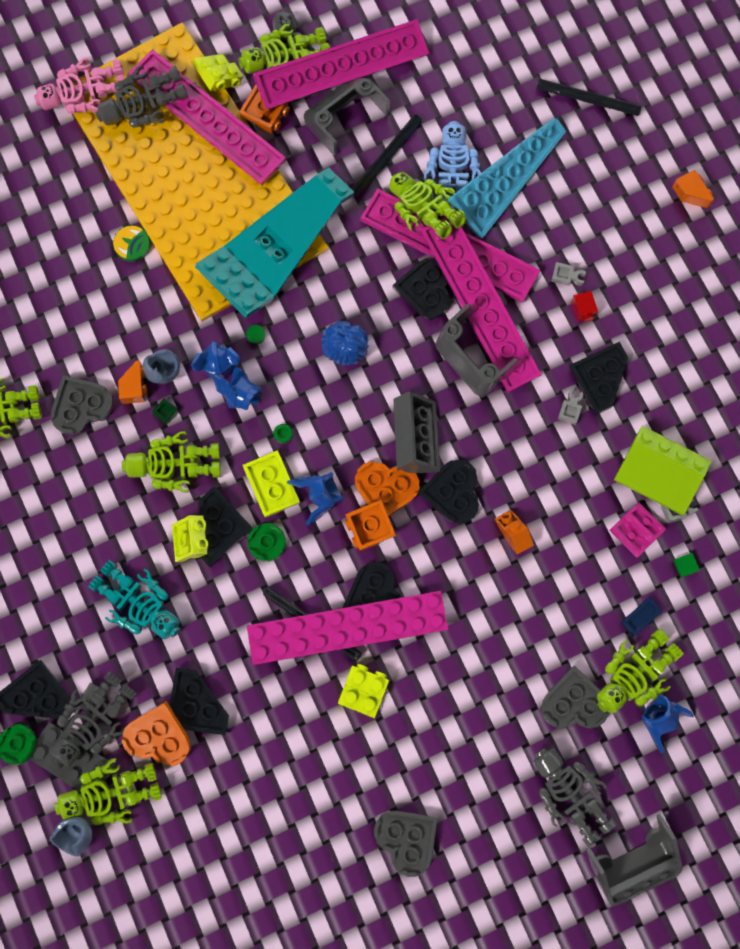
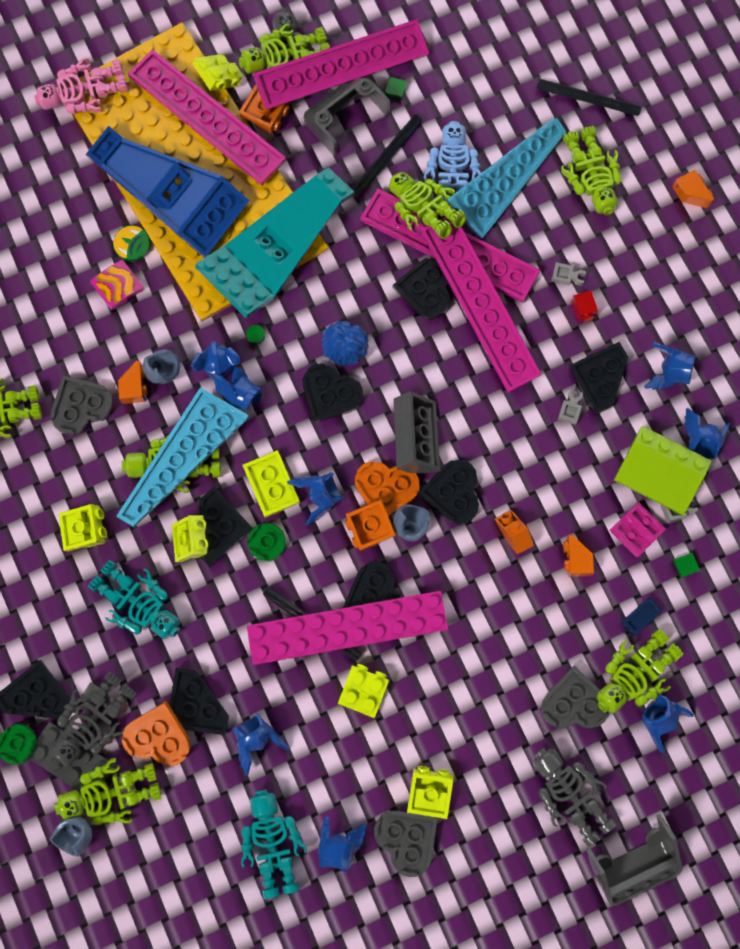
dark grey piece [95,66,189,128] -> none
dark green tile [152,398,179,425] -> none
green tile [273,424,293,444] -> none
dark grey windscreen [436,304,523,396] -> none
none -> neon yellow plate [58,504,107,552]
none -> blue wing [85,126,250,258]
none -> slope [90,260,144,310]
none -> medium azure wing [117,387,249,527]
none -> blue helmet [232,713,290,775]
none -> teal piece [241,789,307,899]
none -> black plate [302,363,363,423]
none -> blue helmet [318,816,367,871]
none -> green tile [385,77,407,100]
none -> sand blue piece [393,504,430,541]
none -> neon yellow plate [407,766,453,819]
none -> lime piece [561,126,621,215]
none -> orange slope [563,535,594,577]
none -> blue helmet [644,342,696,390]
none -> blue helmet [684,408,731,459]

